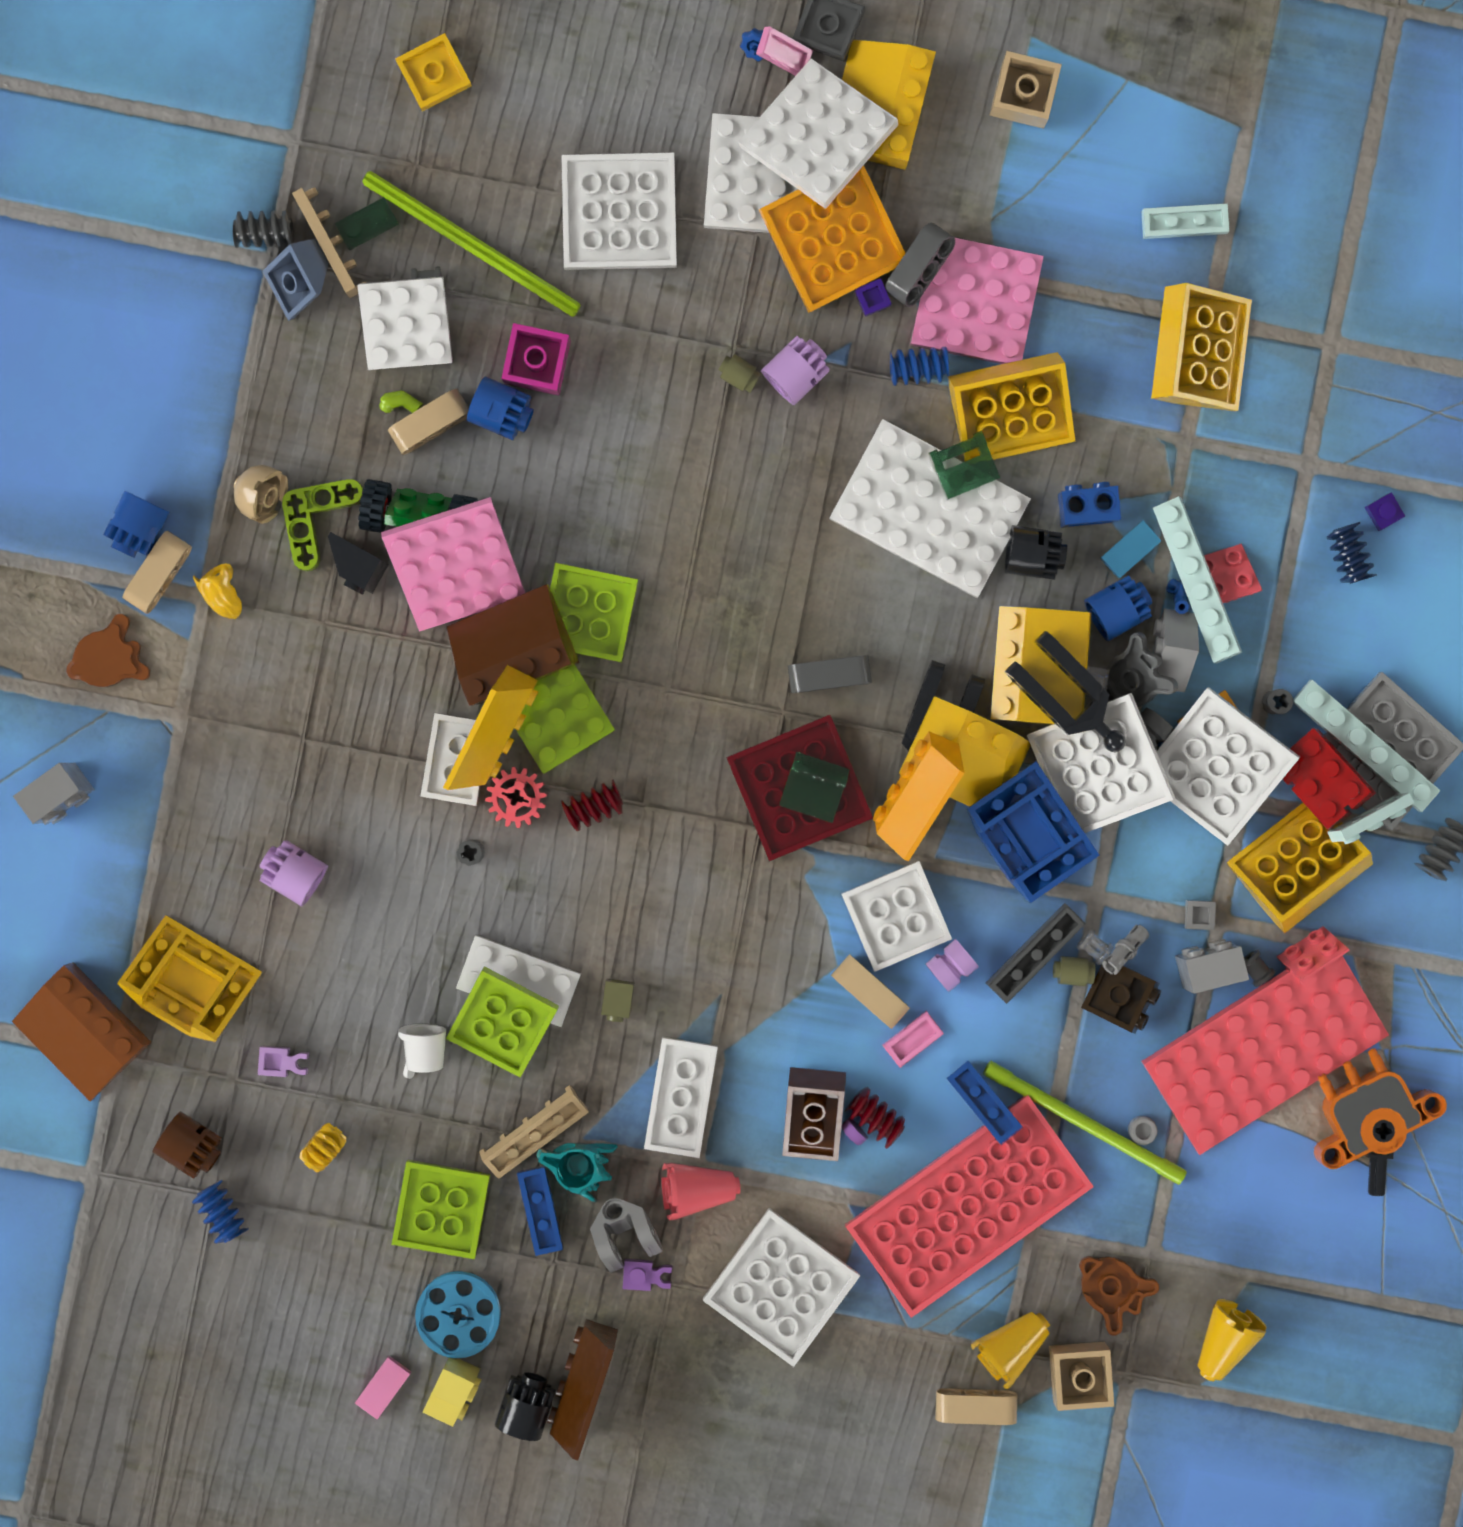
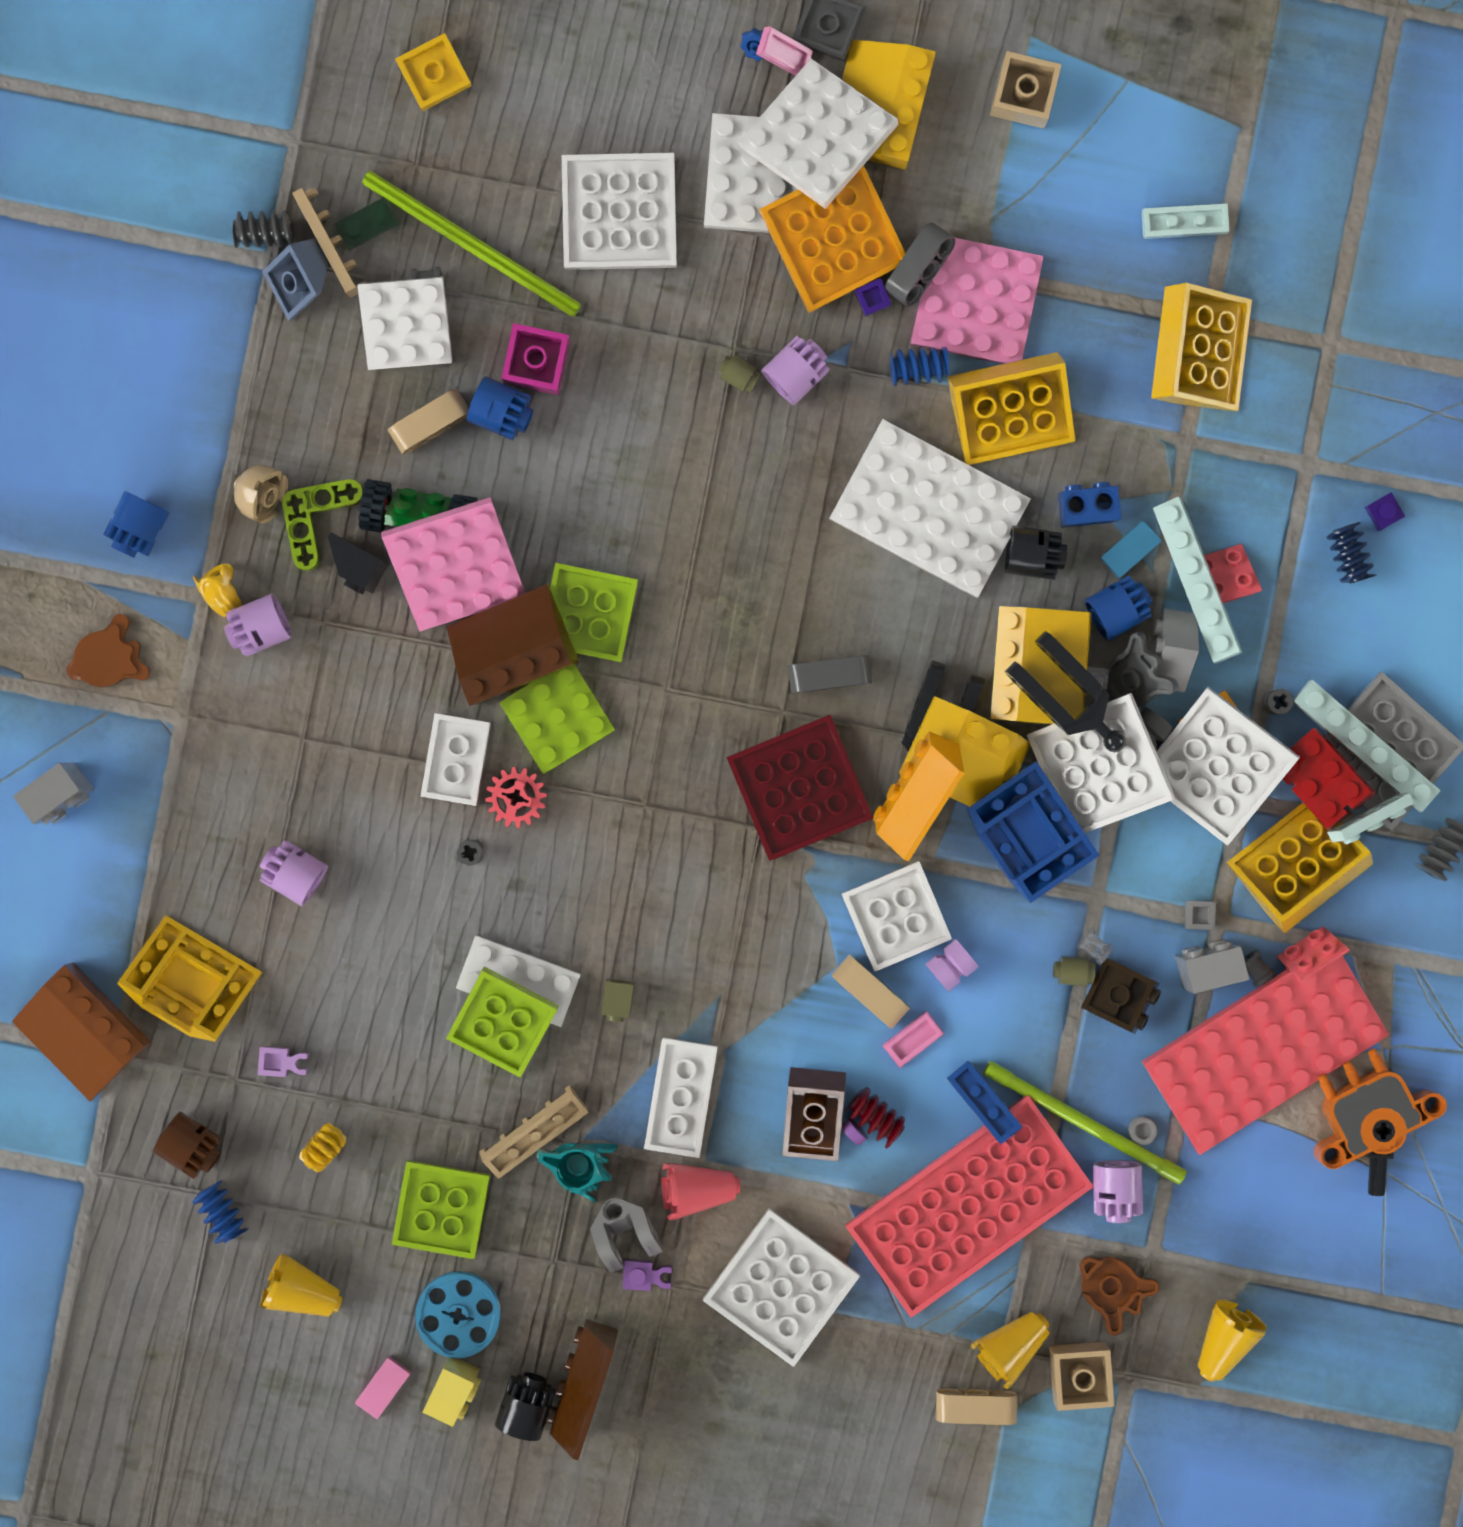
tan beam [122,531,192,614] -> none
lime arm [379,390,423,413] -> none
white hat [398,1024,446,1079] -> none
yellow slope [443,665,539,790] -> none
blue plate [517,1166,564,1256] -> none
dark red piece [561,779,624,831] -> none
clear green hinge [779,752,850,823] -> none
clear green plate [928,431,1000,500] -> none
dark grey brick [986,903,1086,1004] -> none
light grey pin [1102,925,1149,975] -> none
blue arm [1166,578,1189,614] -> none
none -> lavender gear [224,593,292,657]
none -> yellow cone [260,1253,343,1317]
none -> lavender gear [1093,1160,1143,1223]

